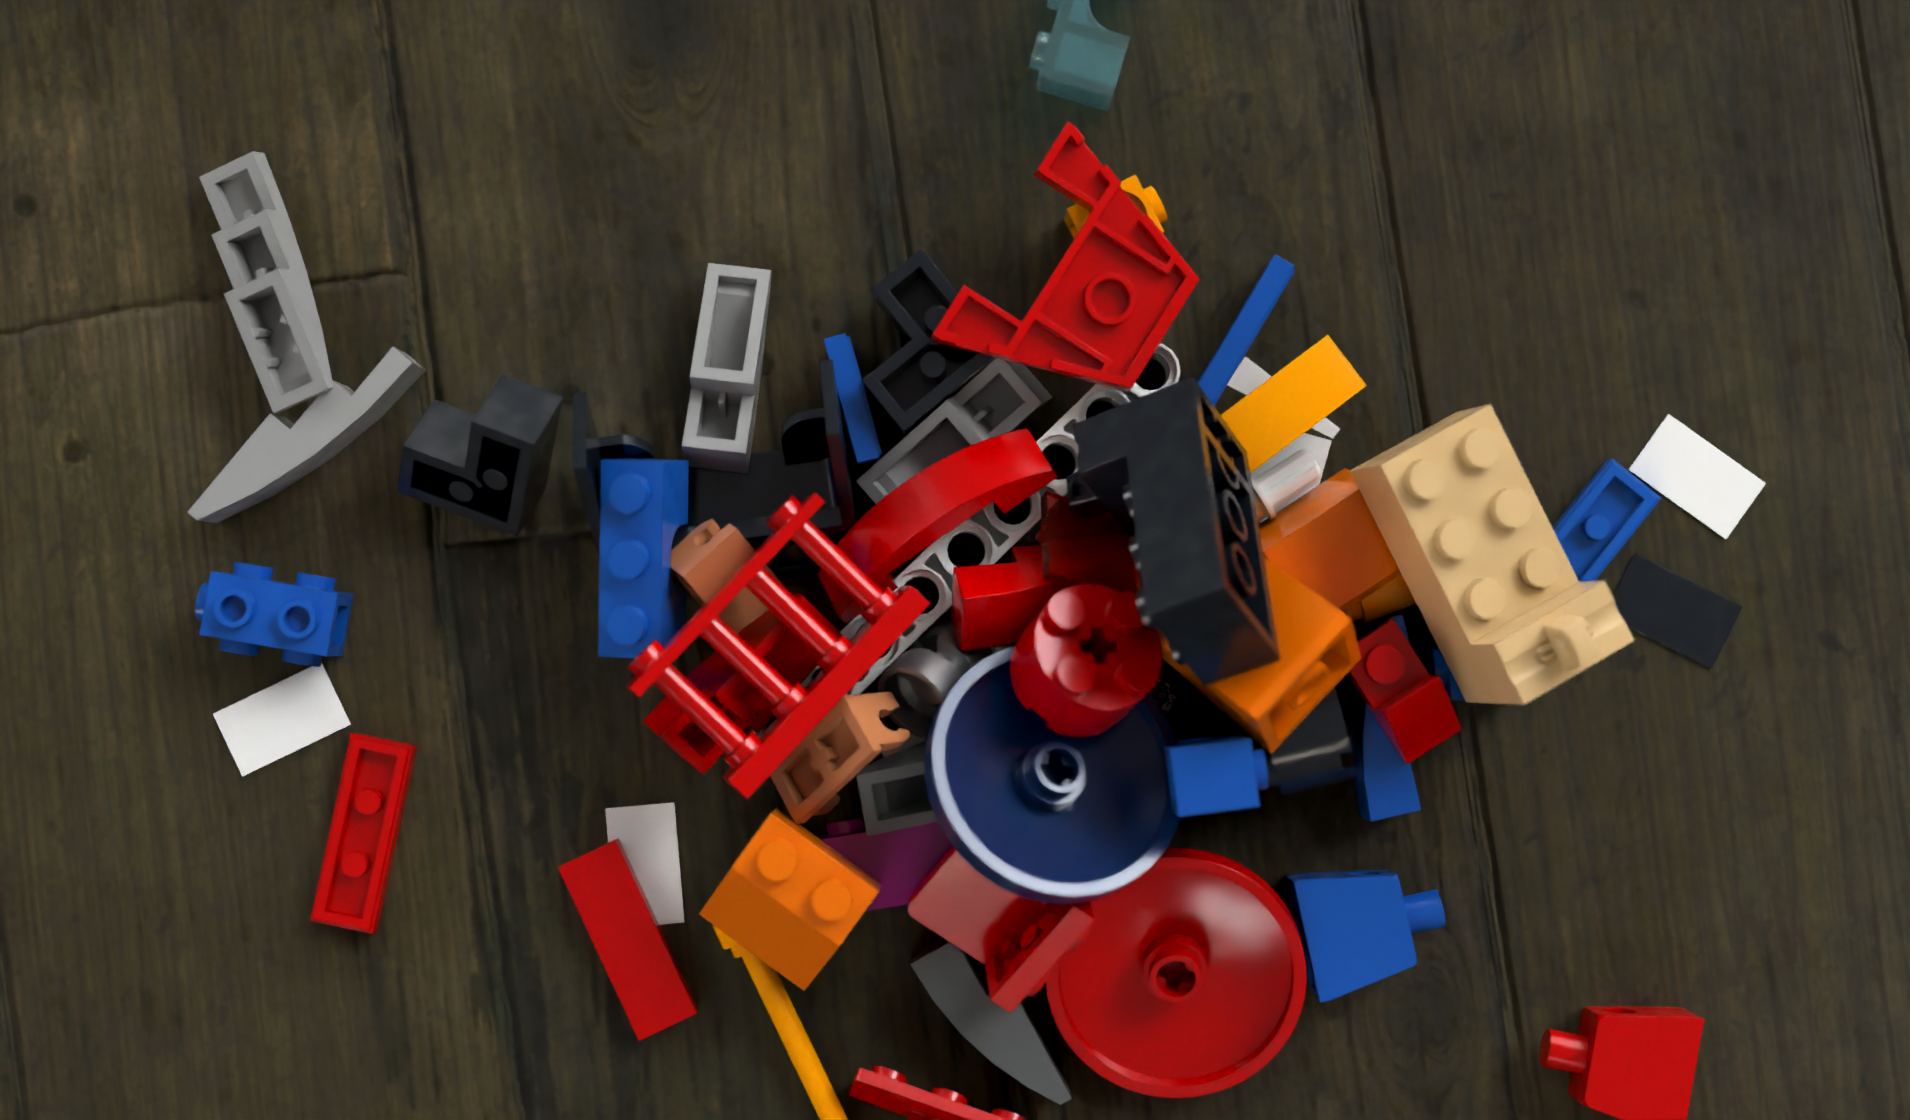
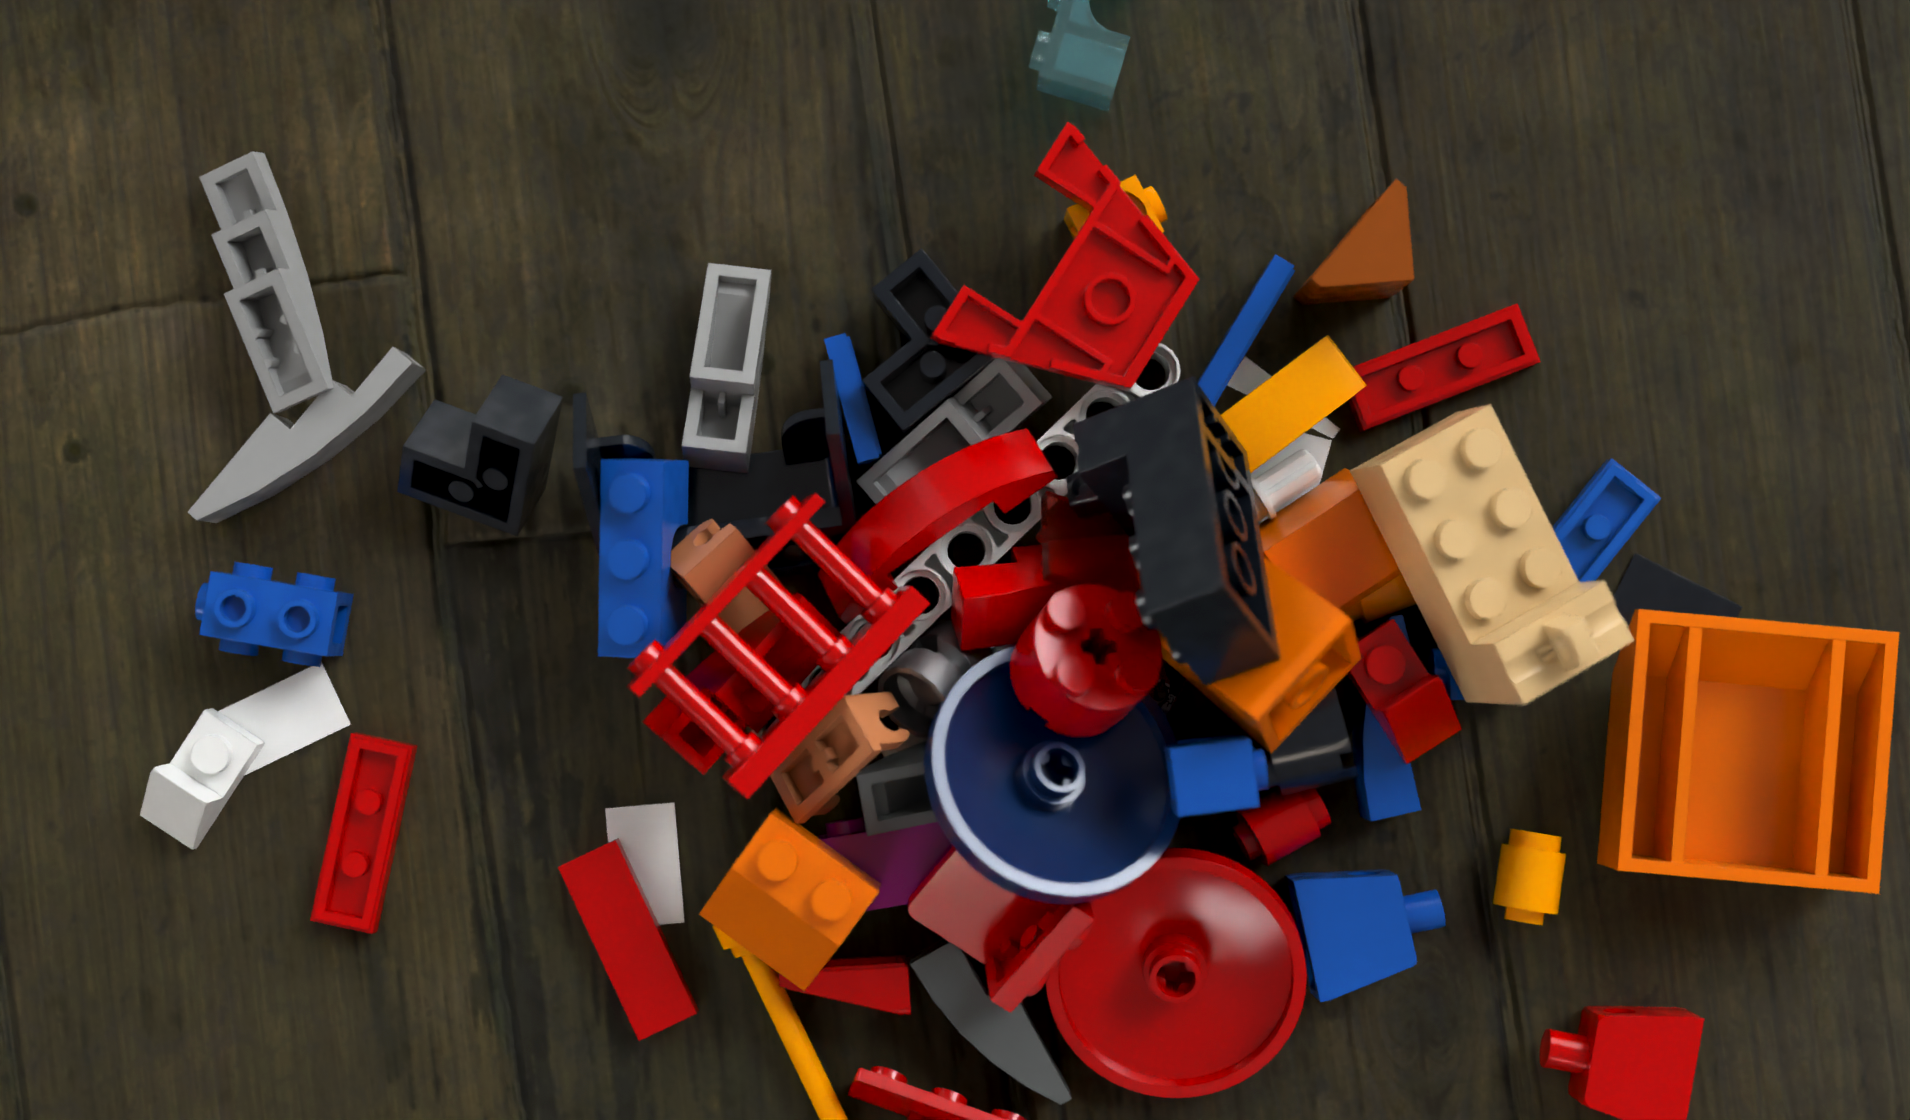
white sticker [1629,414,1766,539] -> none
none -> white slope [140,708,265,850]
none -> red slope [778,955,912,1015]
none -> red brick [1231,786,1331,866]
none -> dark orange slope [1293,179,1414,305]
none -> red tile [1348,303,1541,432]
none -> light orange brick [1493,829,1566,925]
none -> orange slope [1597,609,1899,894]

